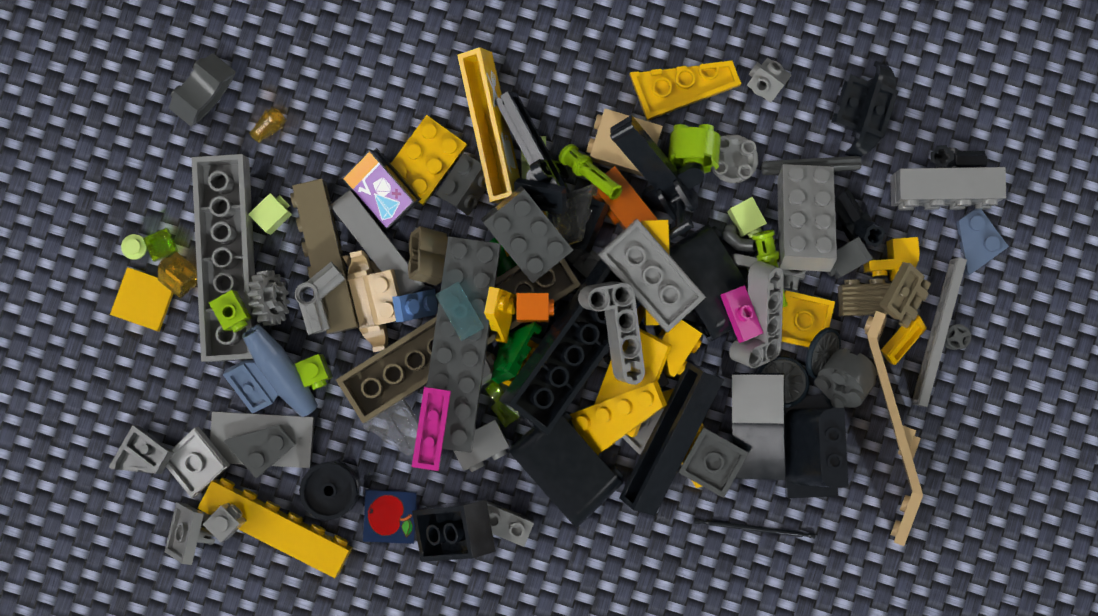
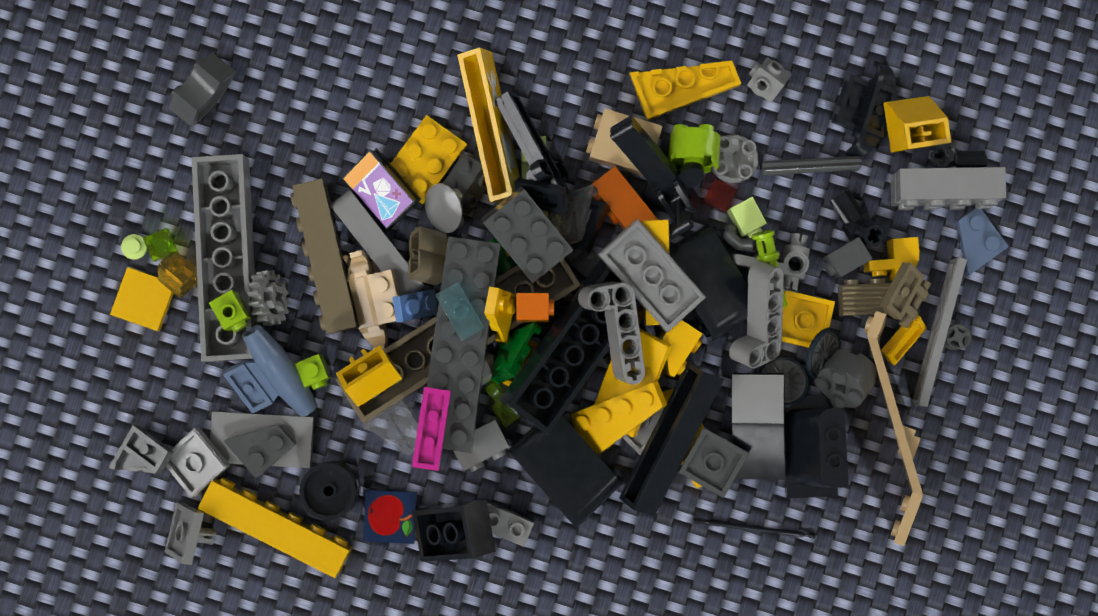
light grey brick [202,503,247,543] -> none
yellowish green brick [248,193,292,235] -> none
clear yellow cone [249,106,287,143] -> none
light grey piece [295,262,346,335] -> none
lime pin [559,144,622,200] -> none
dark pink plate [720,285,763,343] -> none
light grey brick [777,164,837,272] -> none
none -> yellow brick [336,345,402,407]
none -> light grey dish [425,183,464,233]
none -> clear red tile [703,178,737,213]
none -> yellow slope [883,96,951,153]

